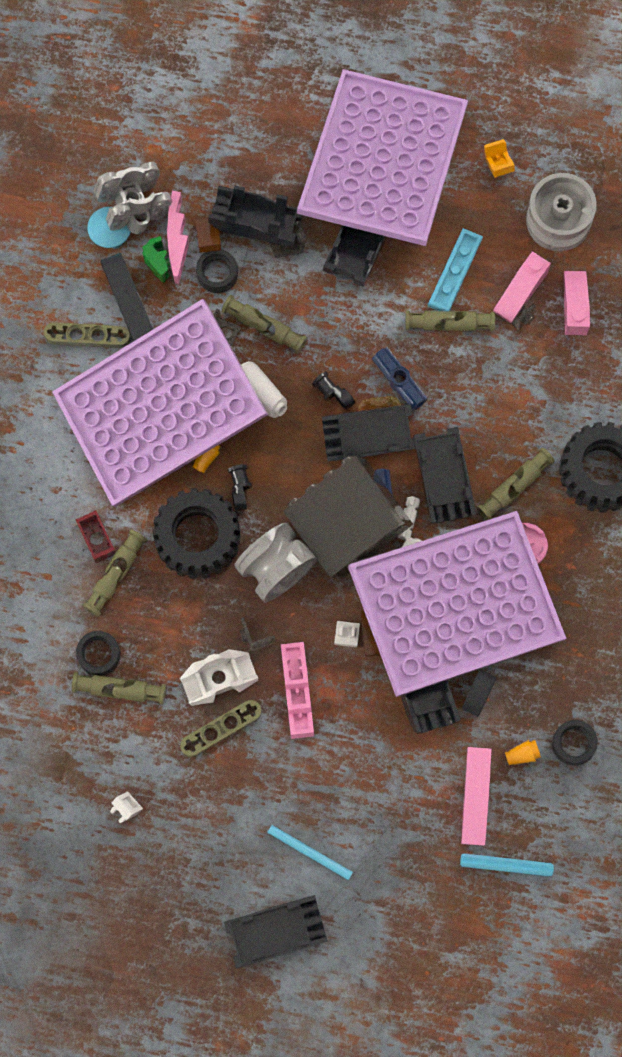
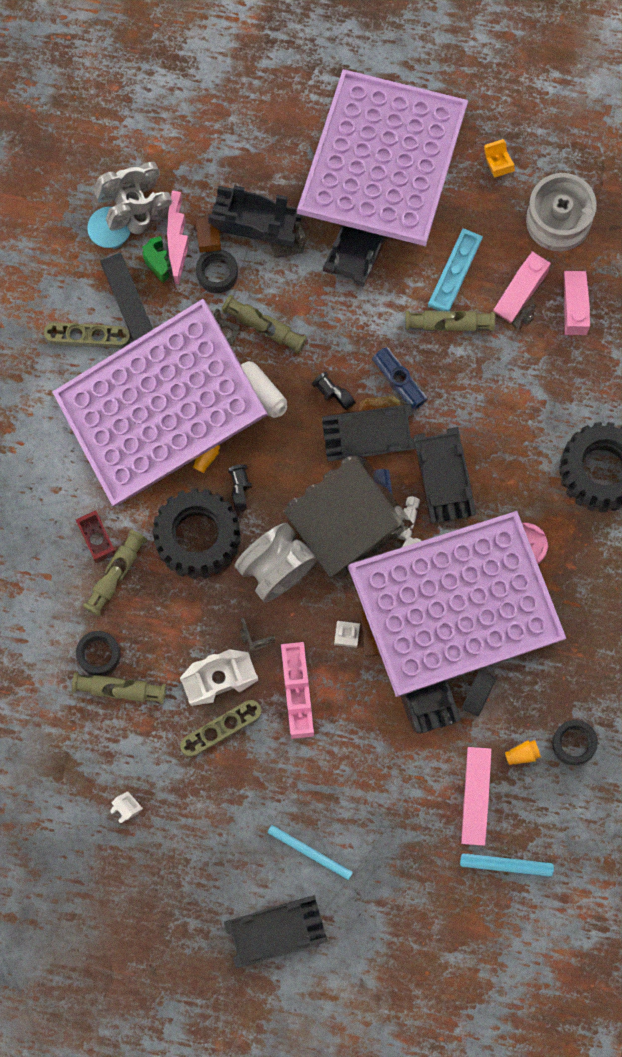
olive piece [476,448,555,521] -> none

